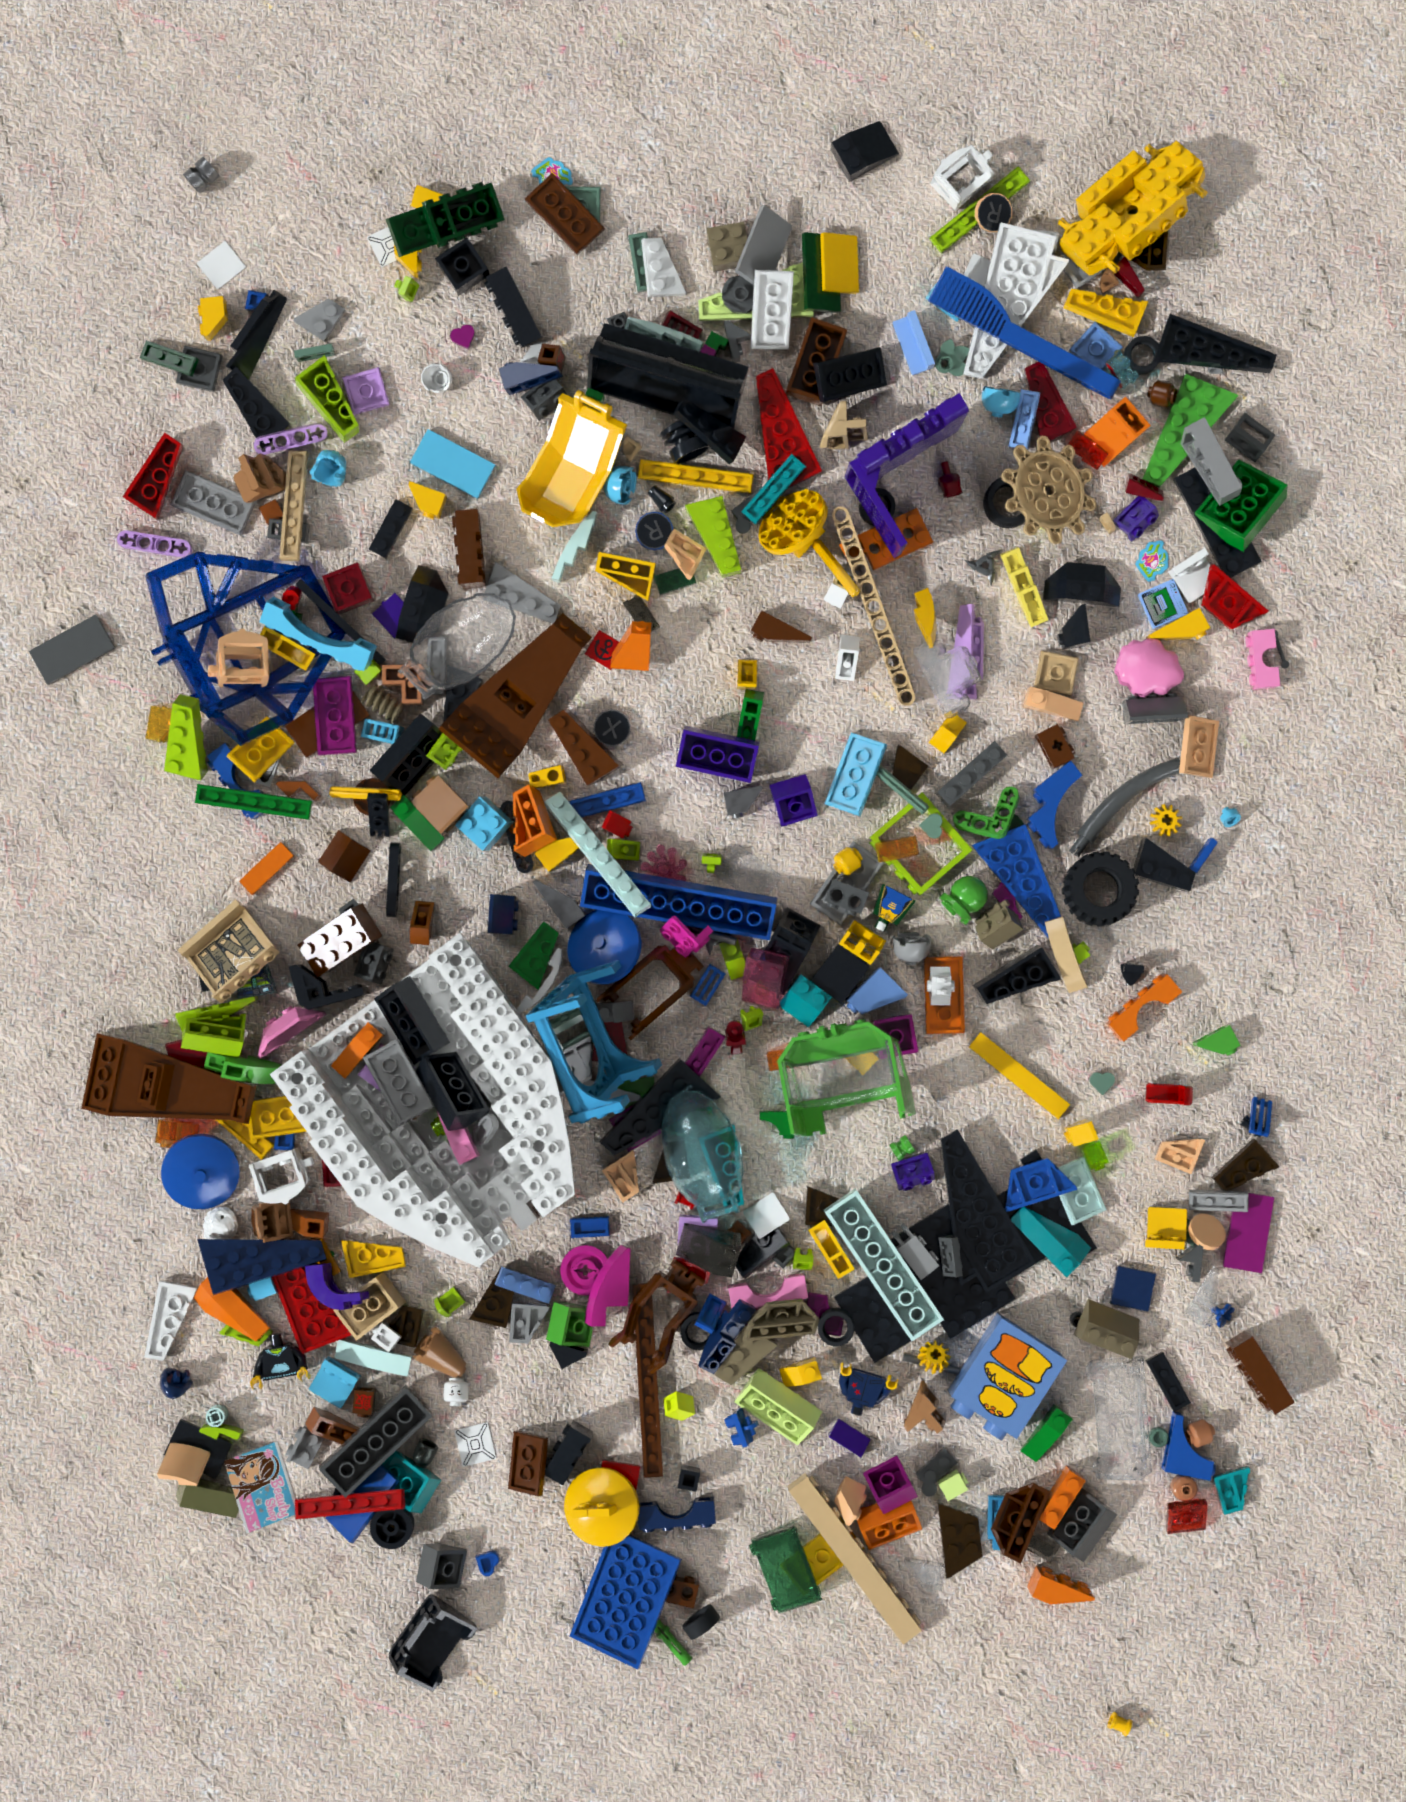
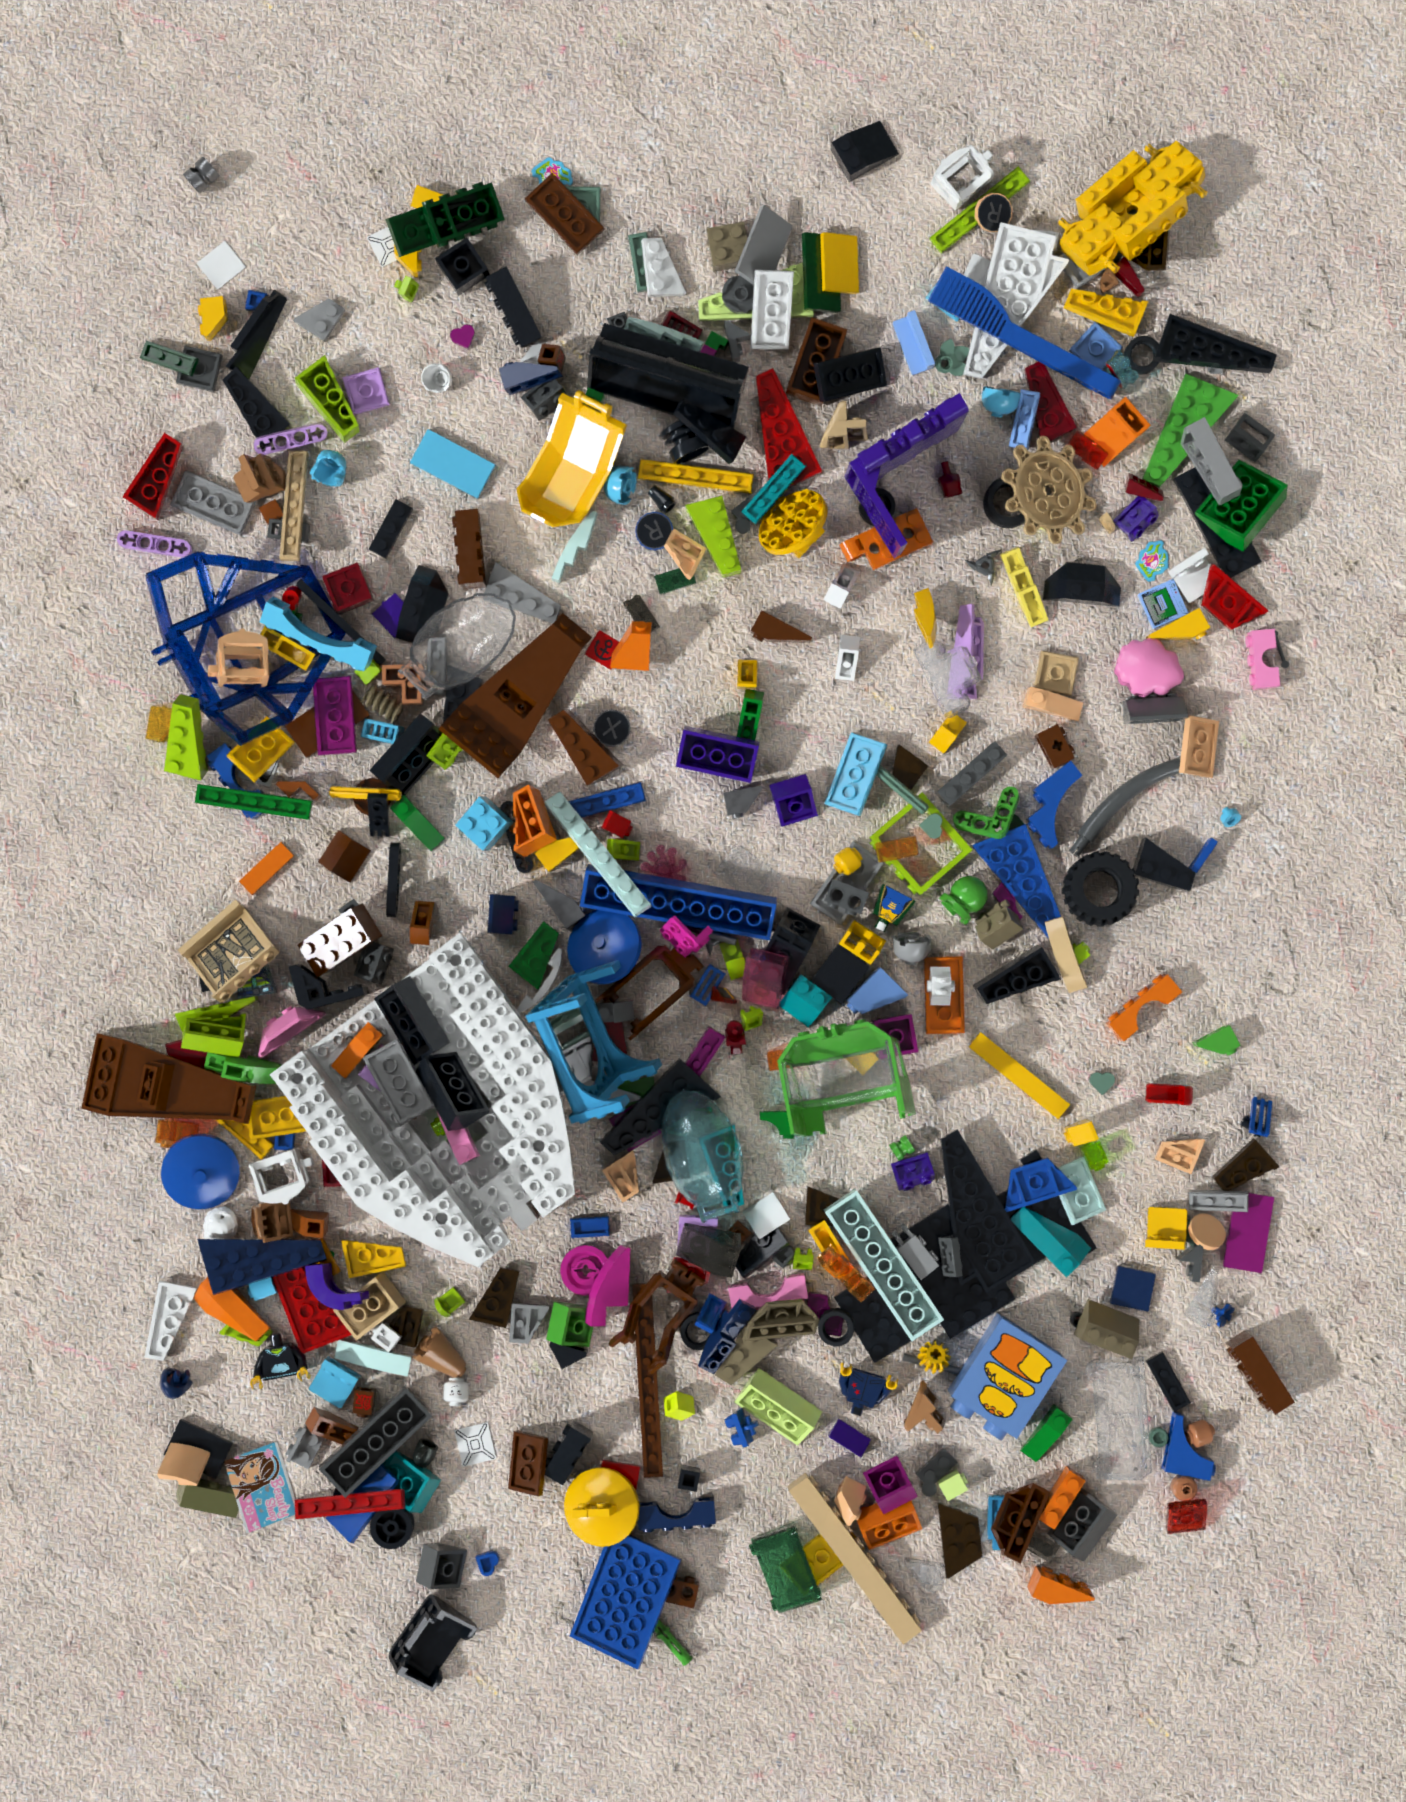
dark grey tile [29,614,116,685] -> none
lime slope [199,1424,244,1440] -> none
light aqua wheel [206,1404,228,1427] -> none
sand green tile [294,344,335,362] -> none
yellow slope [408,481,447,520] -> none
medium nougat slope [411,775,470,836] -> none
light grey tile [472,1114,499,1146] -> none
medium blue plate [495,1266,556,1304] -> none
yellow leg [528,765,567,789] -> none
yellow wedge [595,552,657,601] -> none
tan tile [623,435,642,463] -> none
black tyre [682,1604,720,1640] -> none
lime tile [702,853,722,873] -> none
yellow slope [779,1357,822,1387] -> none
yellow axle [812,539,860,597] -> none
tan beam [832,506,915,706] -> none
black slope [1057,604,1091,650] -> none
yellow bush [1107,1712,1133,1736] -> none
black tile [1120,964,1144,986] -> none
reddish brown head [1147,381,1177,408] -> none
yellow gear [1149,804,1183,837] -> none
teal wing [1212,1466,1250,1515] -> none
none -> clear red slope [710,986,737,1004]
none -> clear orange arch [817,1244,875,1303]

